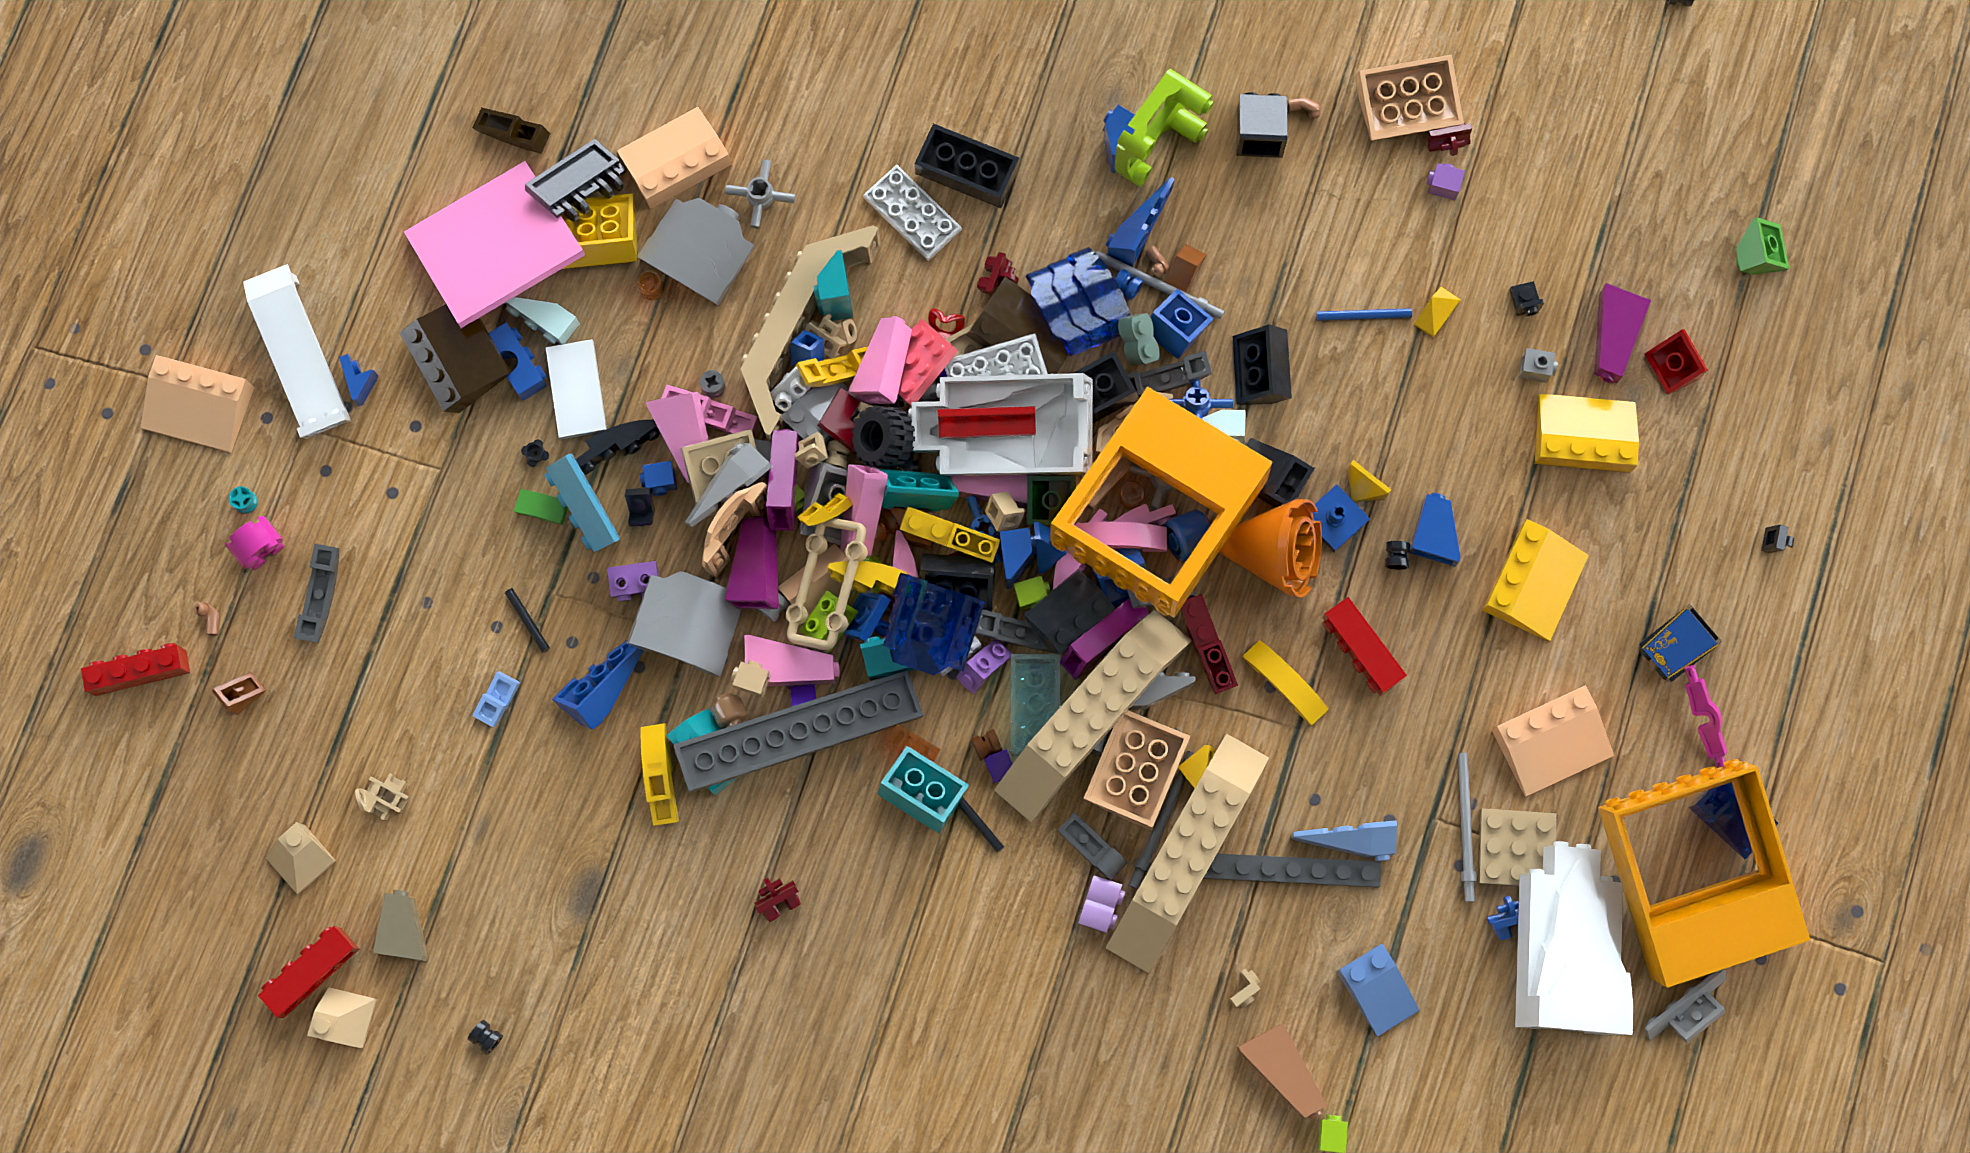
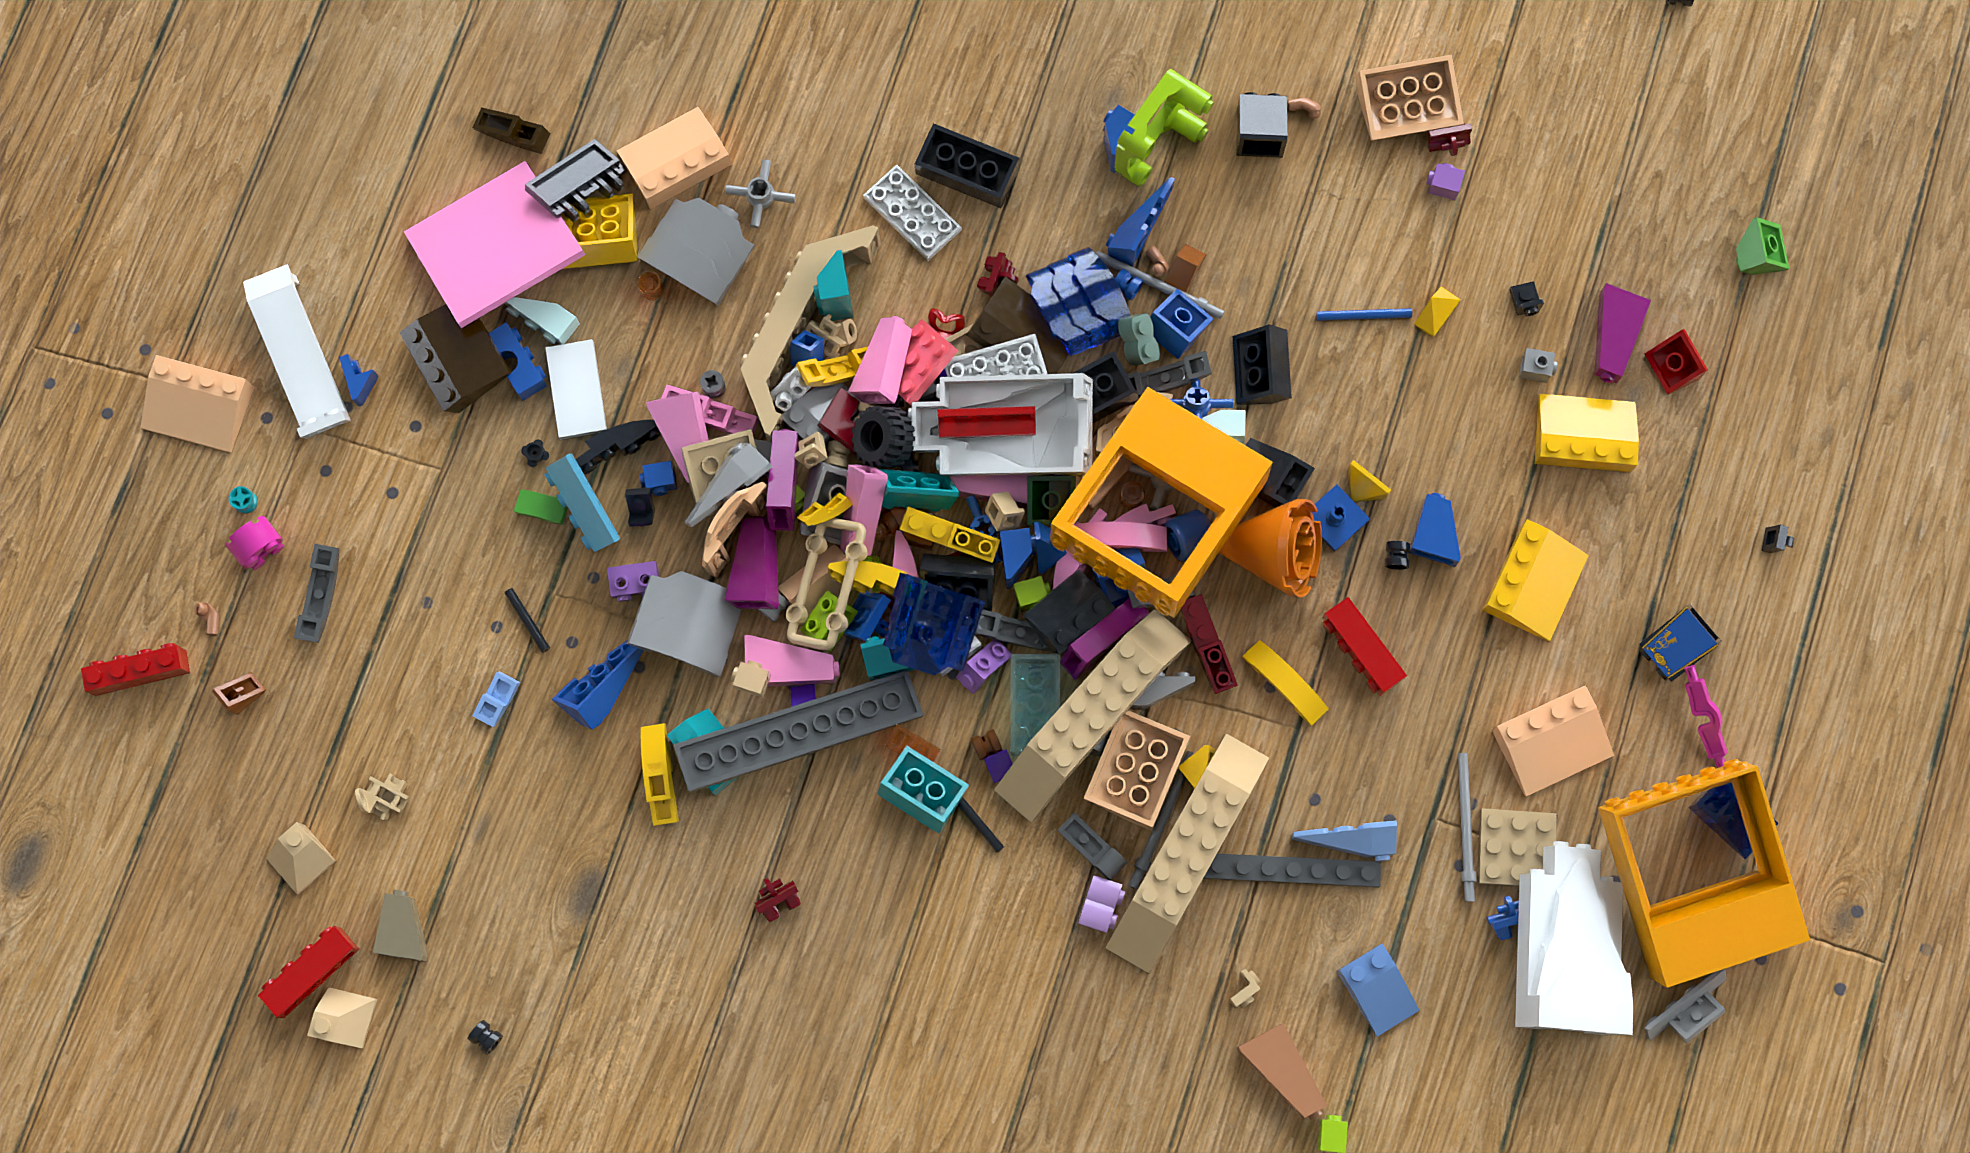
medium nougat head [711,693,747,729] -> none

